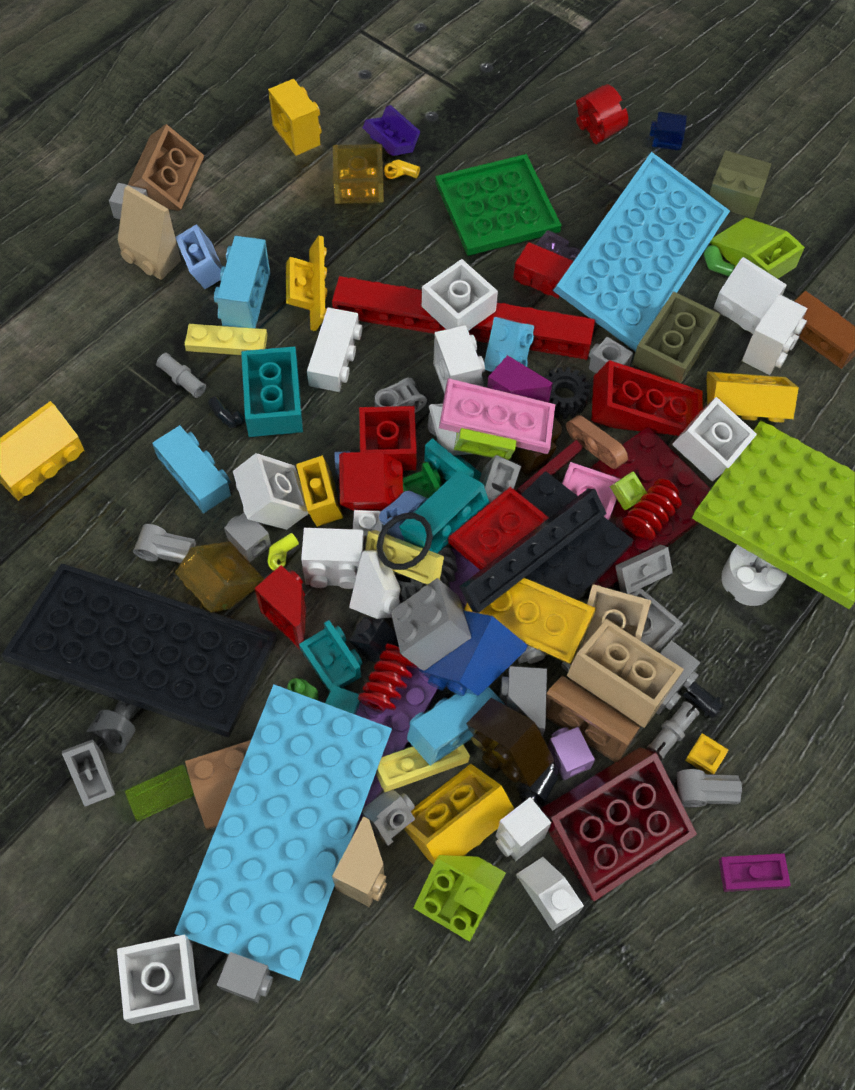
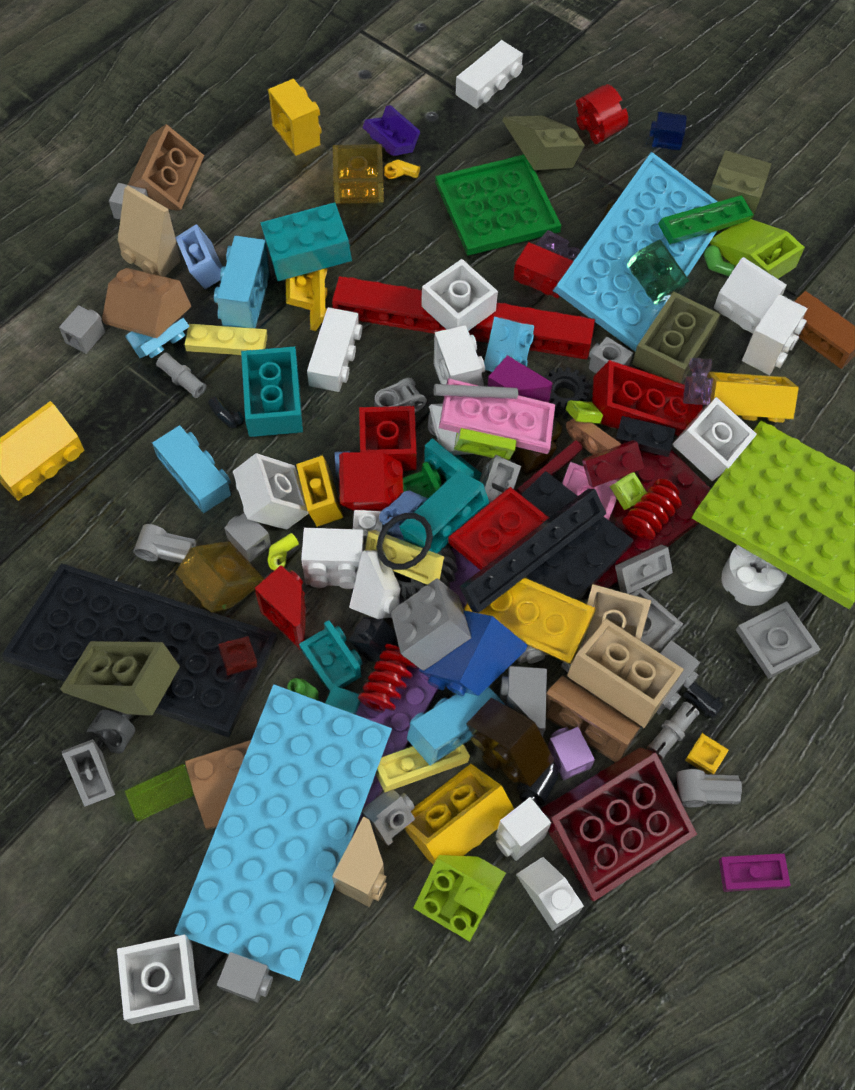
none -> light grey brick [59,305,105,354]
none -> olive slope [60,641,180,716]
none -> medium nougat slope [102,268,192,338]
none -> medium azure bracket [125,318,190,358]
none -> clear red plate [219,636,257,675]
none -> teal brick [260,202,352,281]
none -> light grey bar [434,384,518,399]
none -> white brick [456,40,523,109]
none -> olive slope [502,115,585,170]
none -> lime tile [566,400,603,423]
none -> dark red plate [582,440,644,487]
none -> black plate [616,416,675,457]
none -> clear green brick [627,239,689,305]
none -> green plate [658,195,753,245]
none -> clear purple plate [683,358,713,405]
none -> light grey plate [736,601,821,679]

